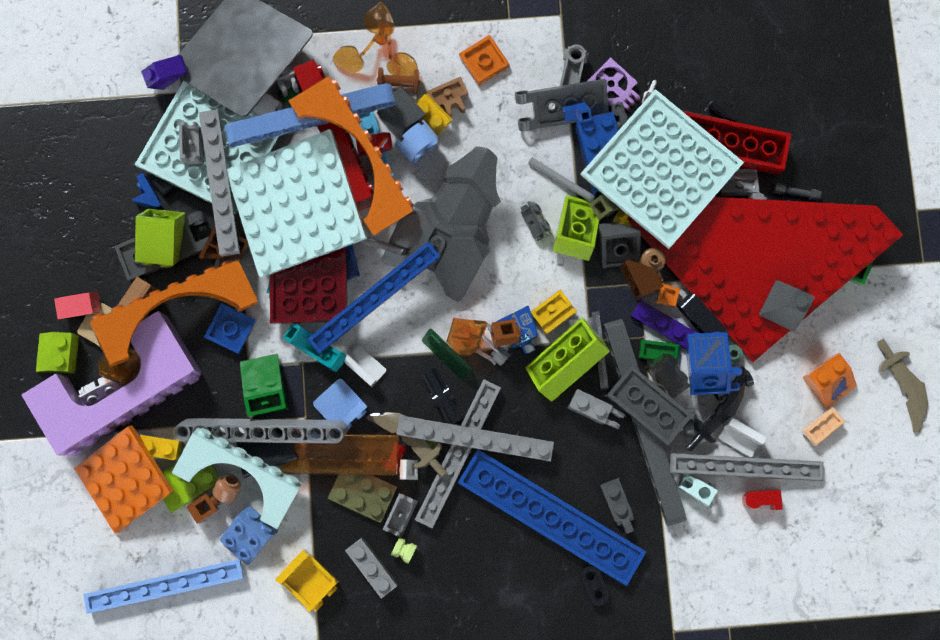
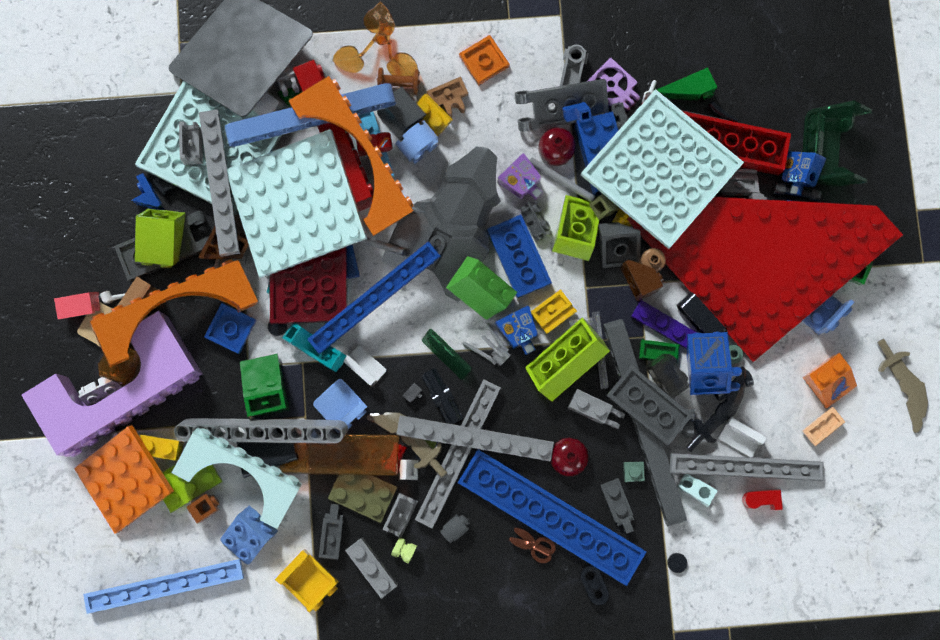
lime slope [36,332,79,374] -> none
dark purple slope [141,55,188,90] -> none
nougat head [212,474,241,503] -> none
clear orange slope [446,318,488,356] -> none
dark orange brick [490,319,521,349] -> none
orange plate [656,283,680,308] -> none
dark grey slope [759,280,815,332] -> none
none -> white hand [100,291,125,304]
none -> black piece [268,321,287,336]
none -> dark grey hinge [319,504,344,560]
none -> flat silver piece [403,383,422,403]
none -> dark grey brick [440,514,470,543]
none -> bright green slope [446,256,517,320]
none -> blue plate [487,215,552,299]
none -> medium lavender torso [497,153,543,200]
none -> copper piece [509,528,556,563]
none -> dark red cylinder [538,127,576,166]
none -> dark red cylinder [550,437,589,477]
none -> sand green plate [623,462,645,482]
none -> green slope [657,67,717,100]
none -> black piece [667,553,687,573]
none -> blue torso [782,151,826,197]
none -> clear green windscreen [802,100,872,186]
none -> medium blue bracket [802,295,854,335]

